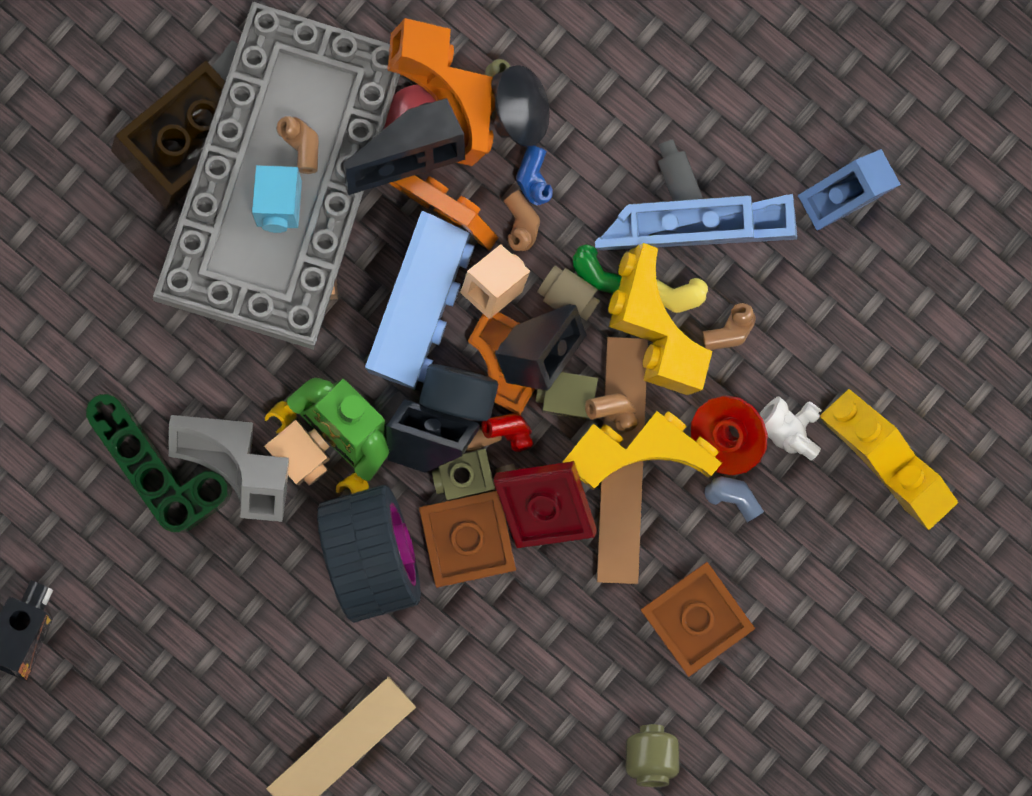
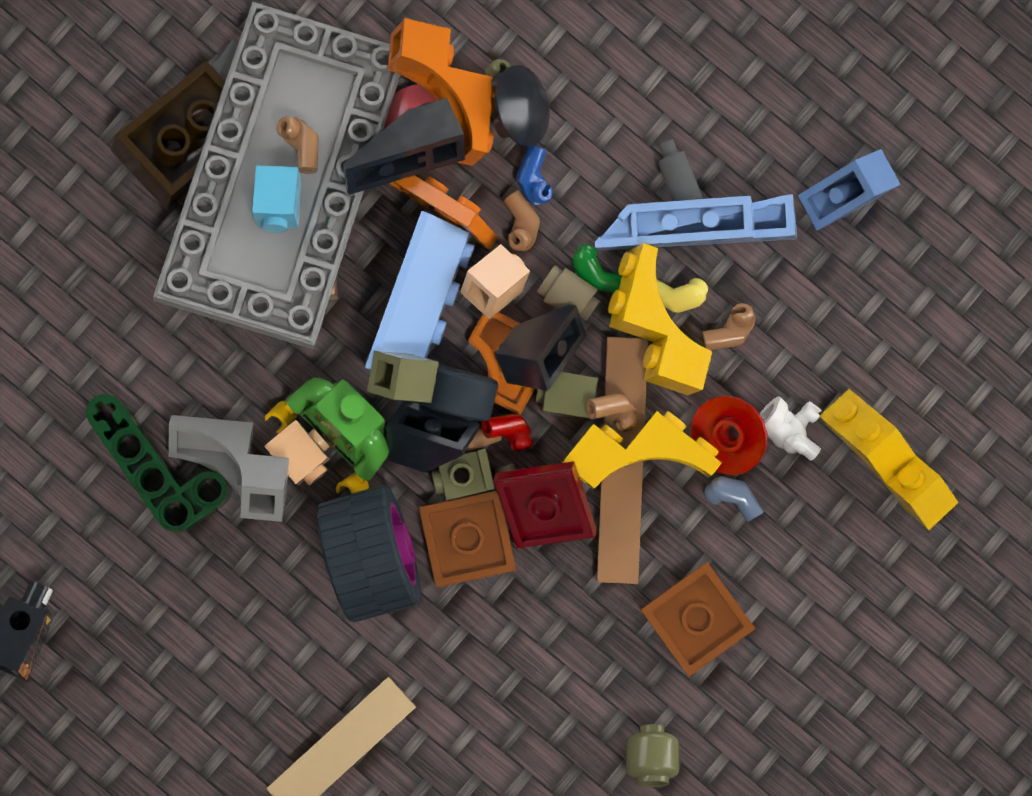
none -> olive brick [367,350,439,403]

